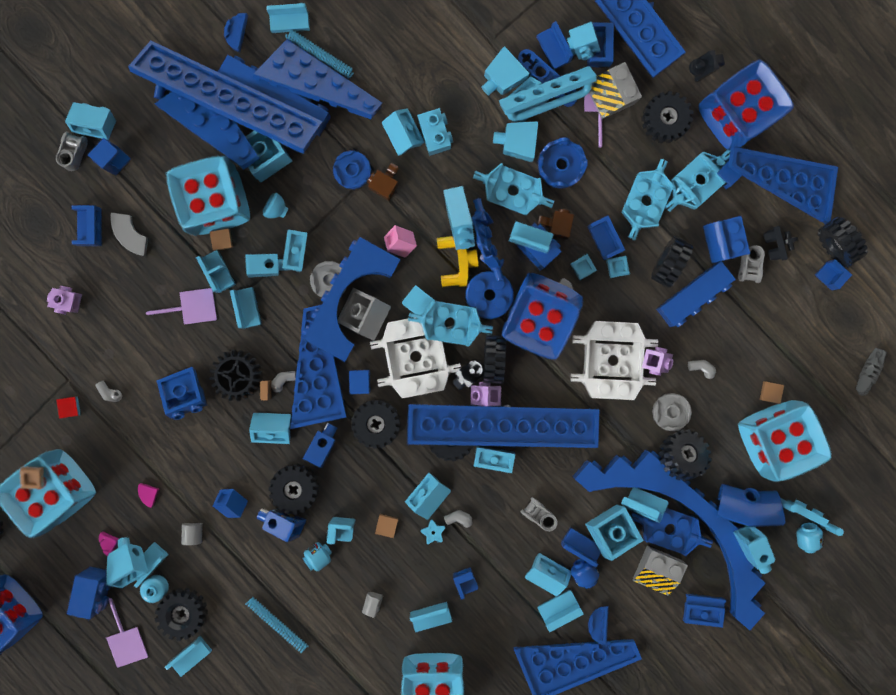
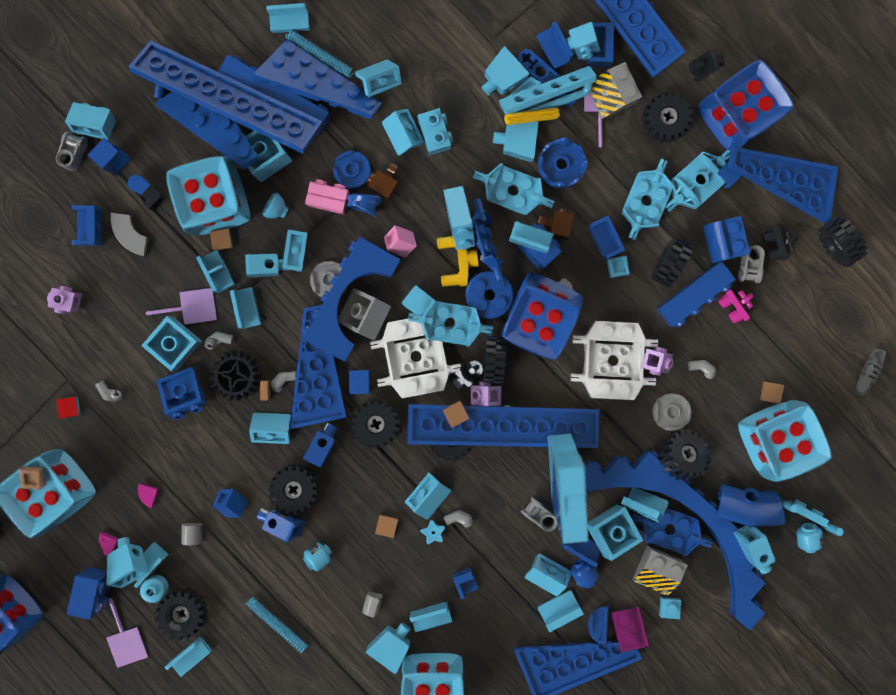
blue plate [224,13,248,52] -> none
medium azure panel [327,517,356,544] -> none
medium azure panel [474,446,515,473] -> none
medium azure tile [570,254,597,280] -> none
blue plate [683,593,726,628] -> none
blue panel [815,260,852,290] -> none
none -> leg [127,175,166,211]
none -> medium azure brick [141,316,203,371]
none -> light grey arm [205,332,234,350]
none -> bright pink brick [305,179,350,215]
none -> blue piece [347,194,382,218]
none -> medium azure panel [355,60,402,97]
none -> medium azure torso [366,623,411,674]
none -> medium nougat tile [442,401,469,428]
none -> yellow axle [504,107,560,125]
none -> medium azure tile [548,434,588,544]
none -> magenta plate [611,607,649,652]
none -> medium azure plate [659,597,681,619]
none -> dark pink hips [718,288,754,323]

